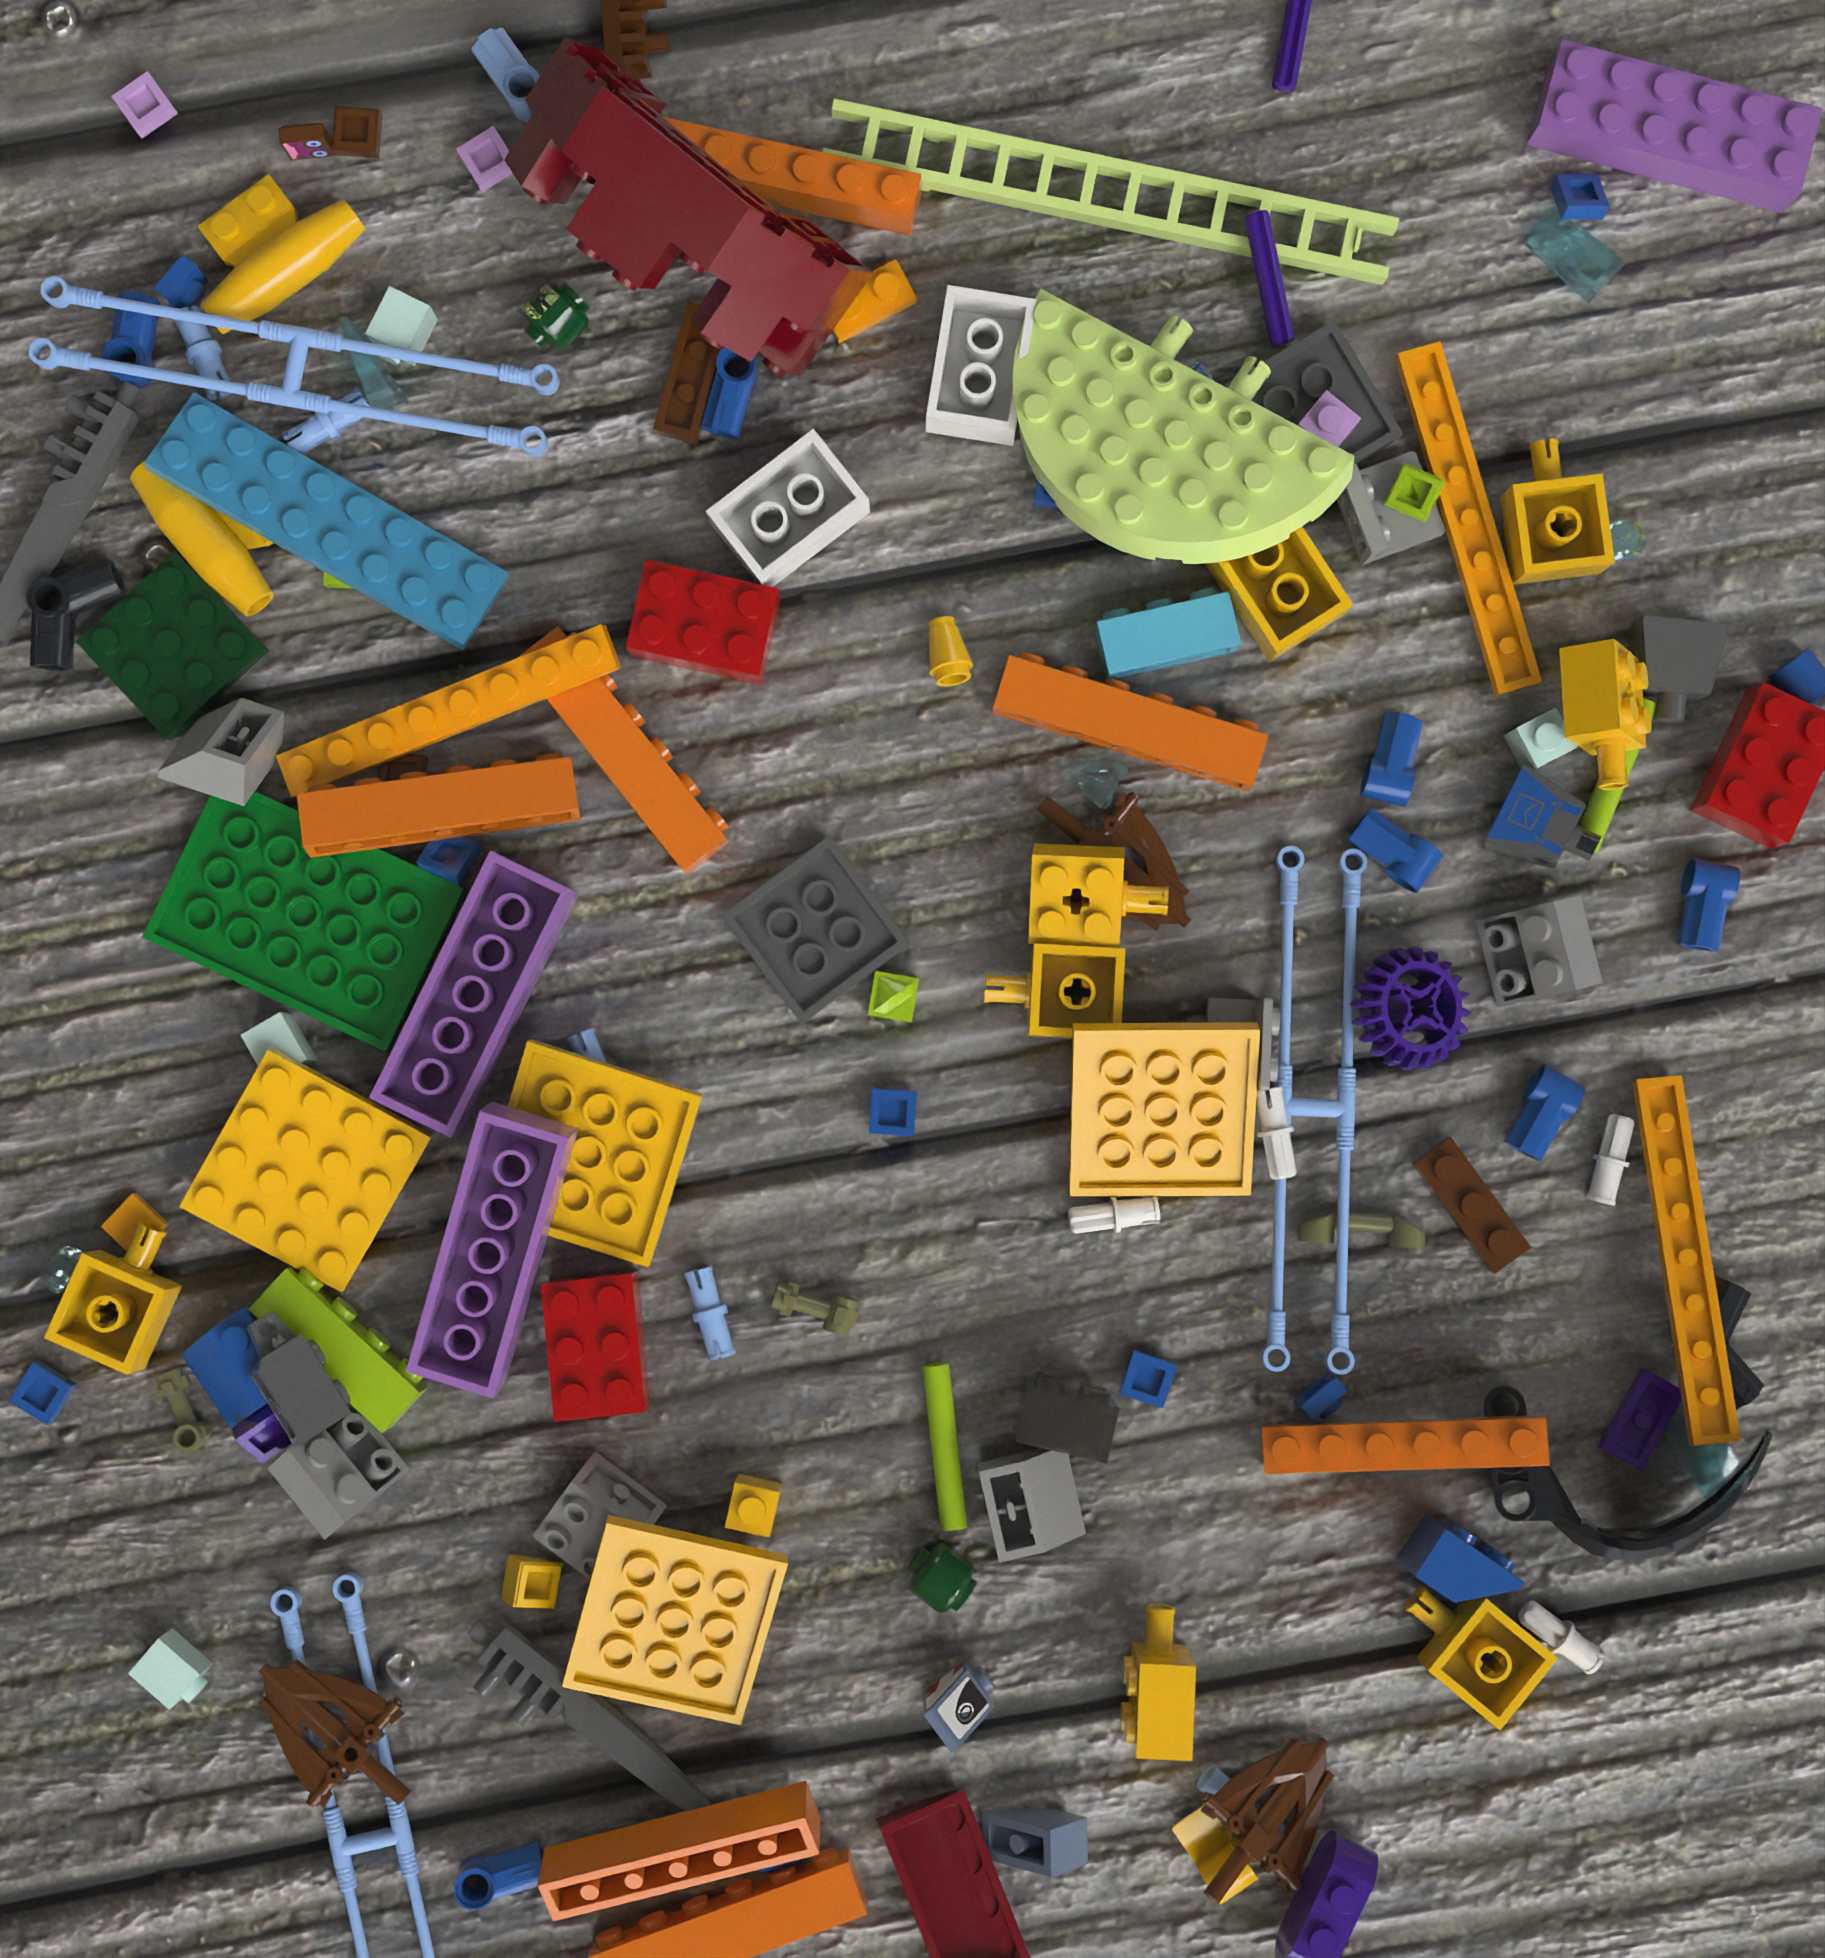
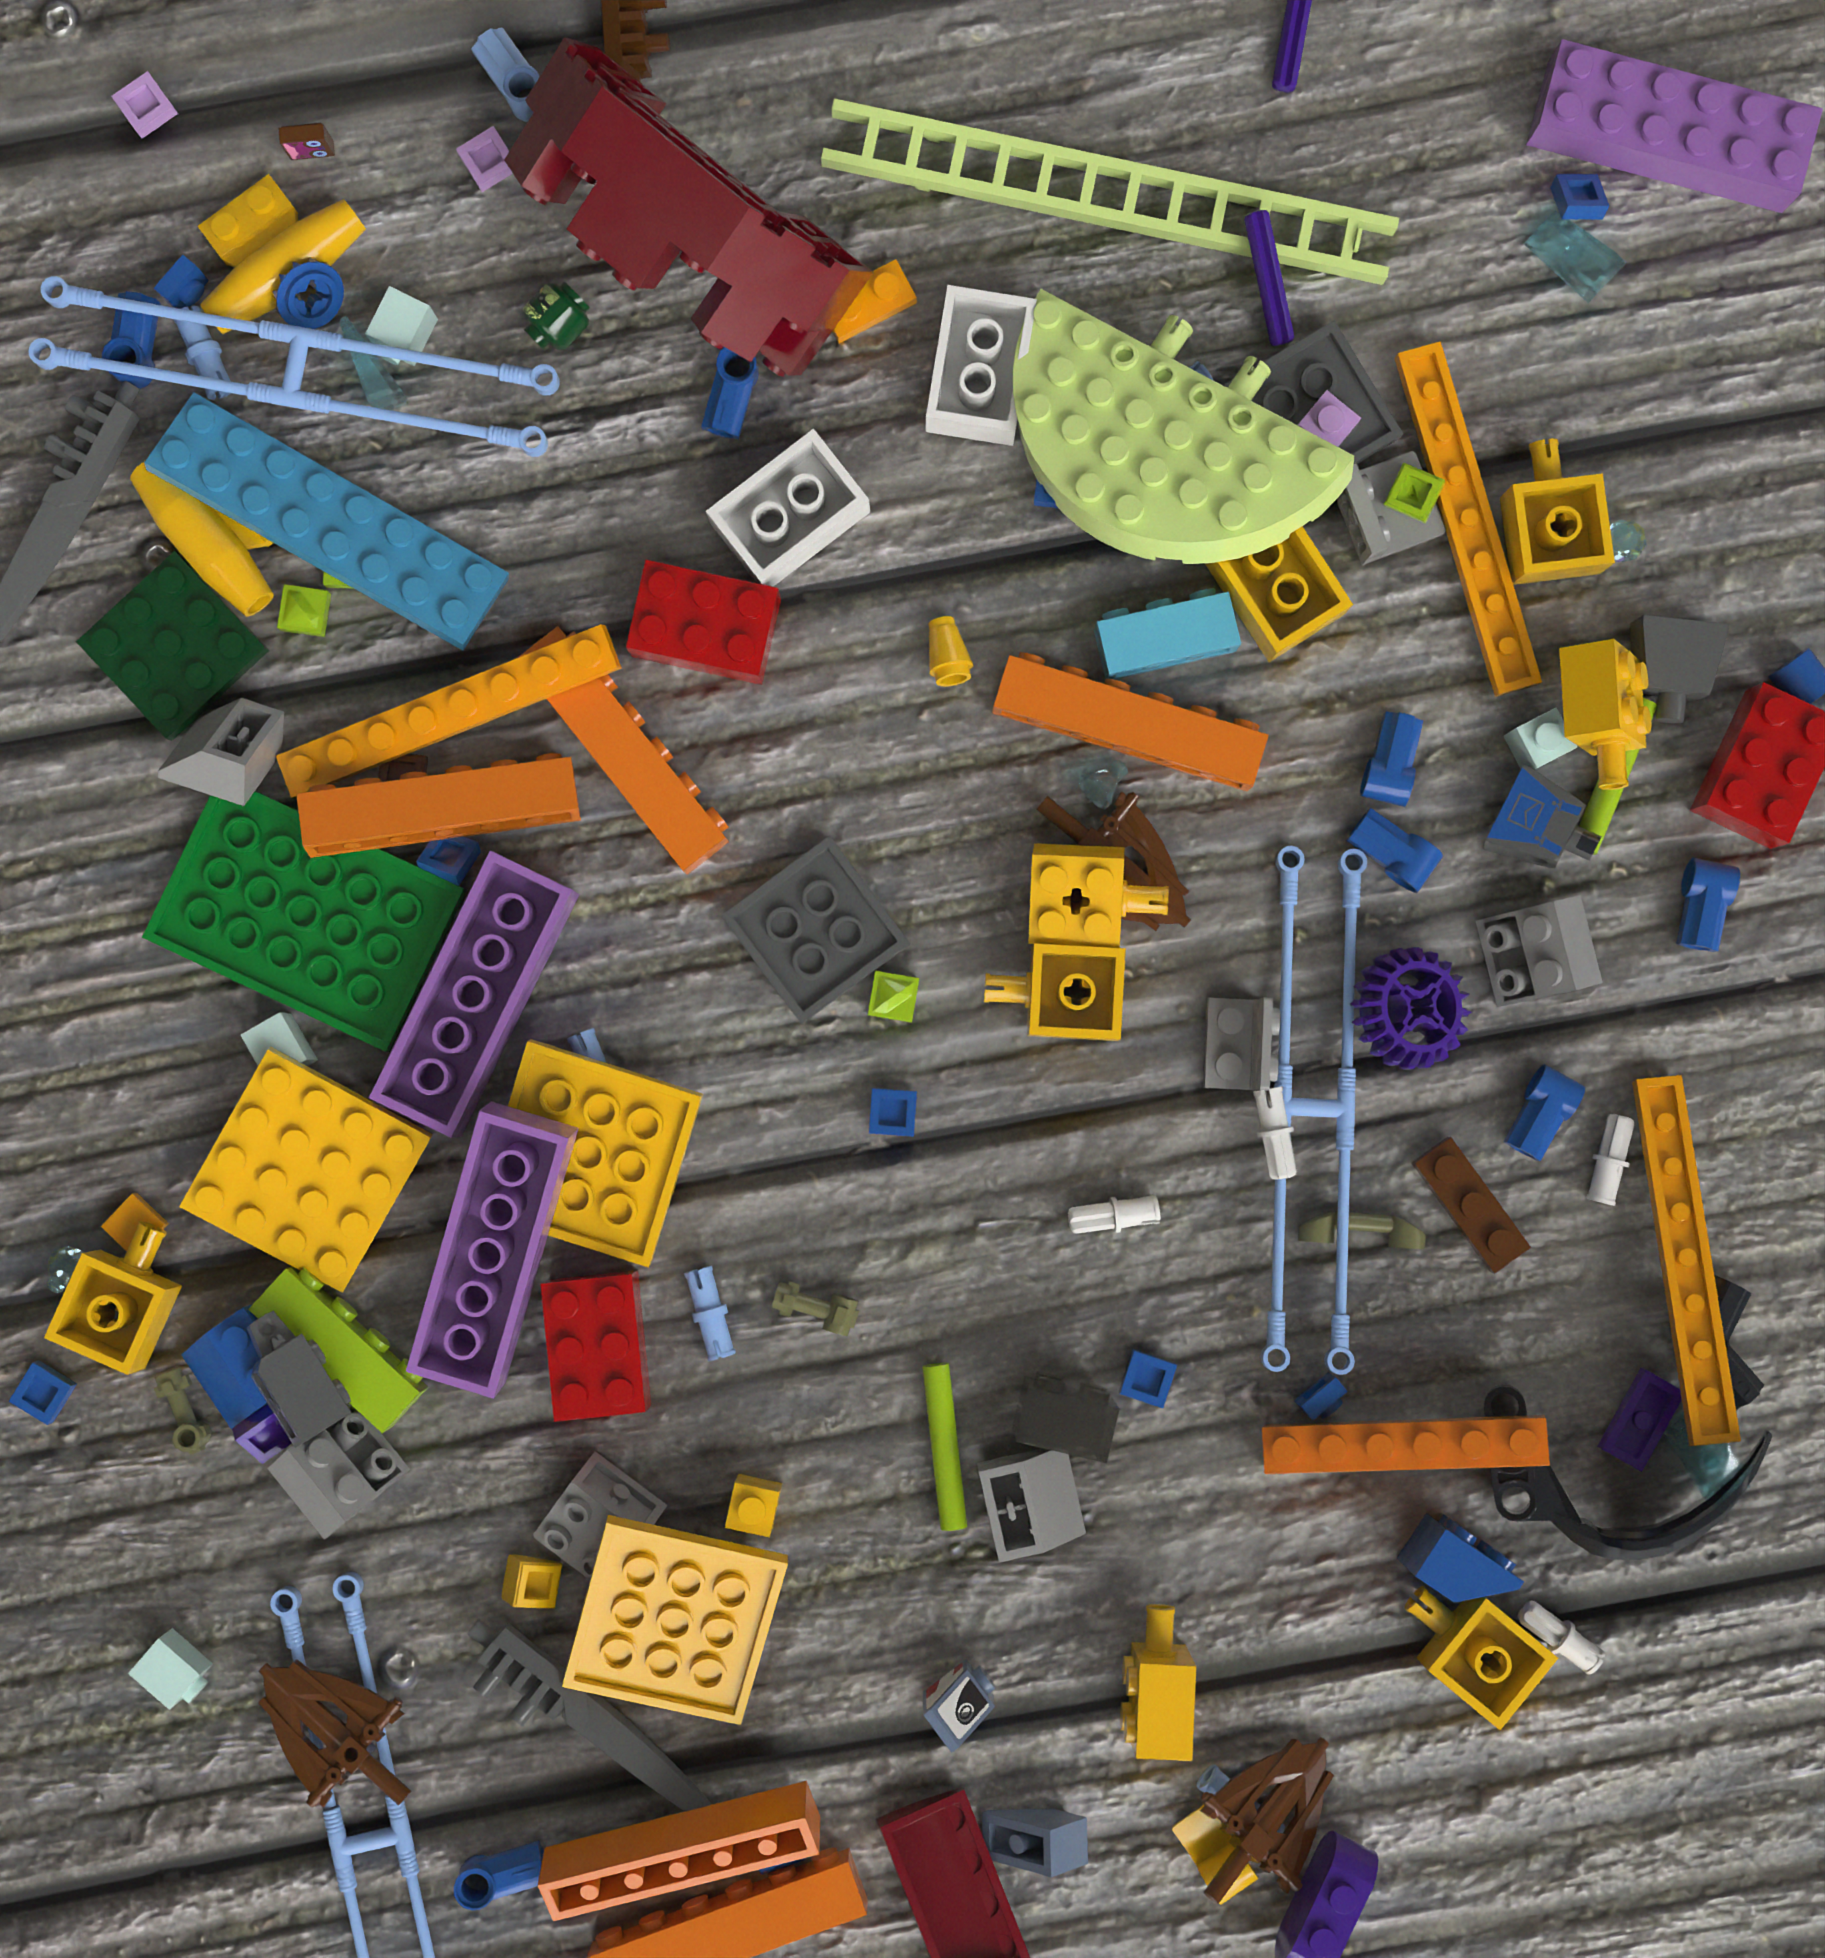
black piece [26,558,126,671] -> none
light blue pin [282,387,370,454] -> none
reddish brown tile [332,106,383,158] -> none
reddish brown plate [653,301,724,445] -> none
orange brick [662,116,921,236] -> none
dark green head [907,1543,977,1613] -> none
yellow plate [1069,1022,1260,1196] -> none
none -> blue gear [272,257,344,329]
none -> lime tile [277,584,331,637]

